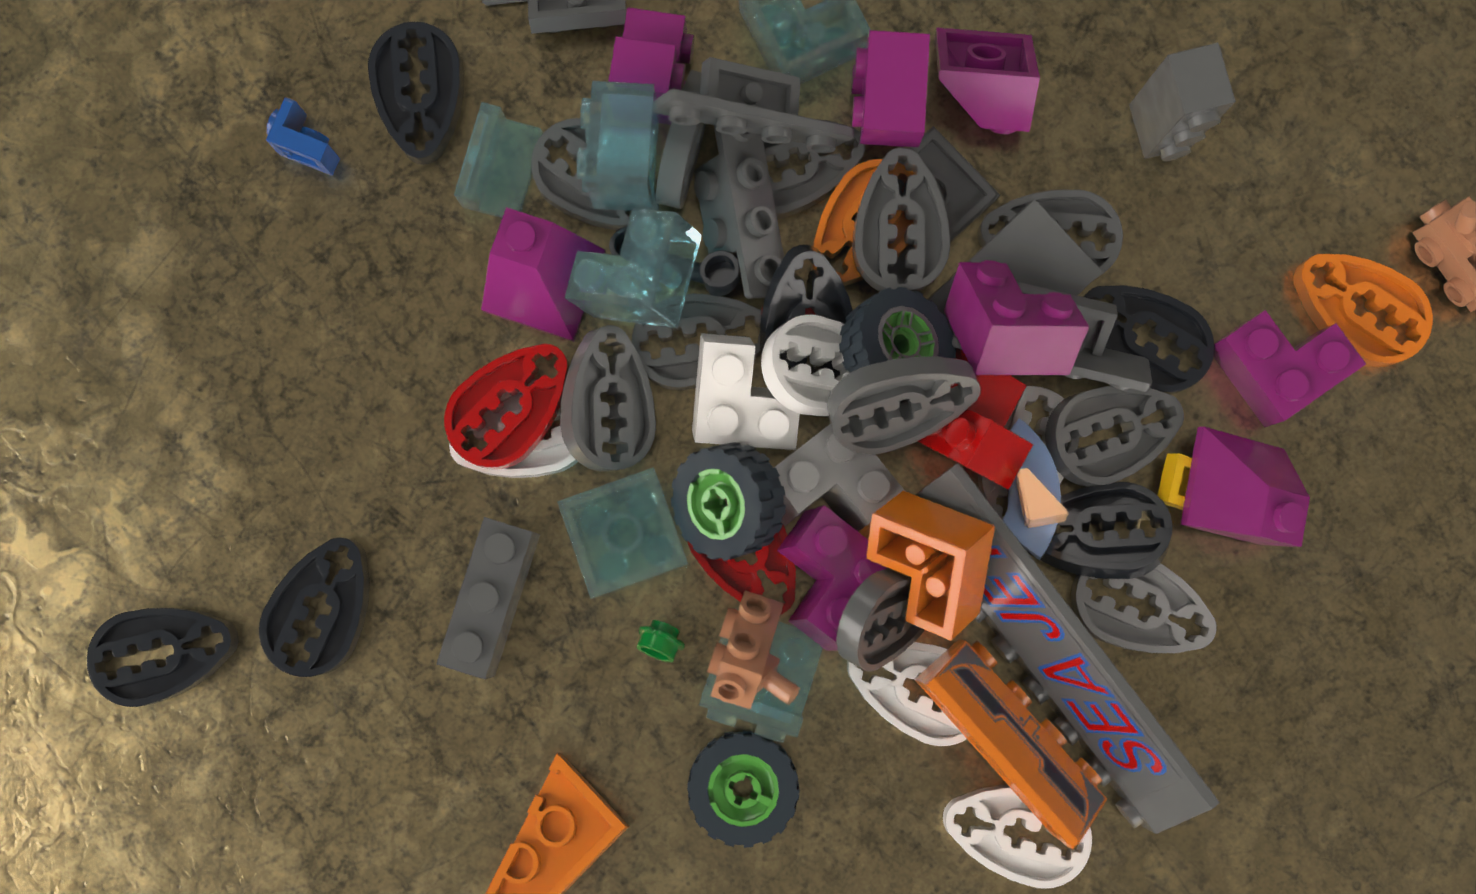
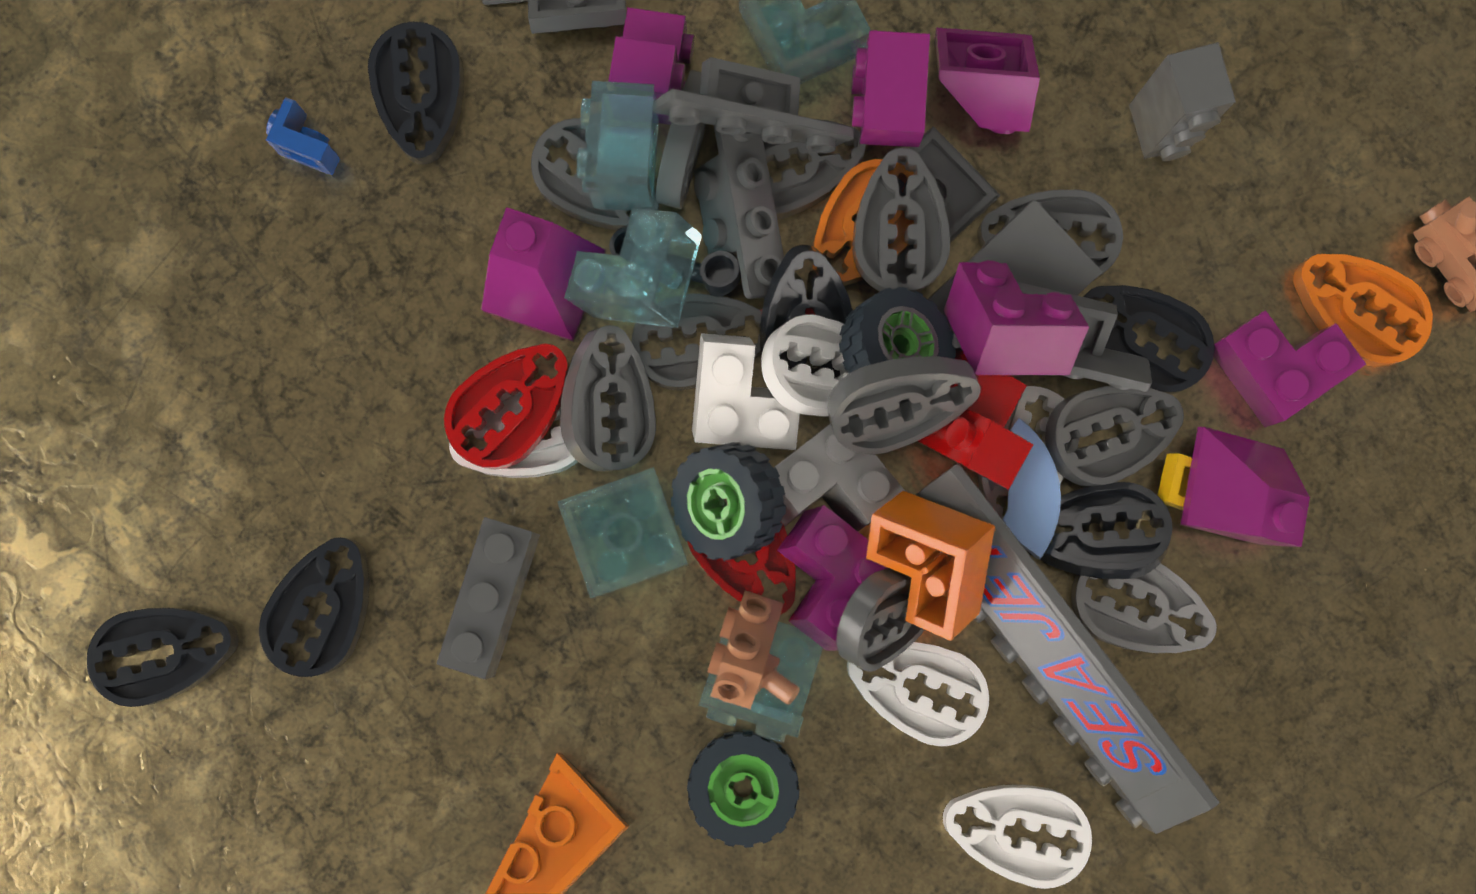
clear light blue panel [454,102,543,218] -> none
green plate [636,620,685,662] -> none
orange slope [914,639,1107,849] -> none
light nougat slope [1016,468,1068,528] -> none

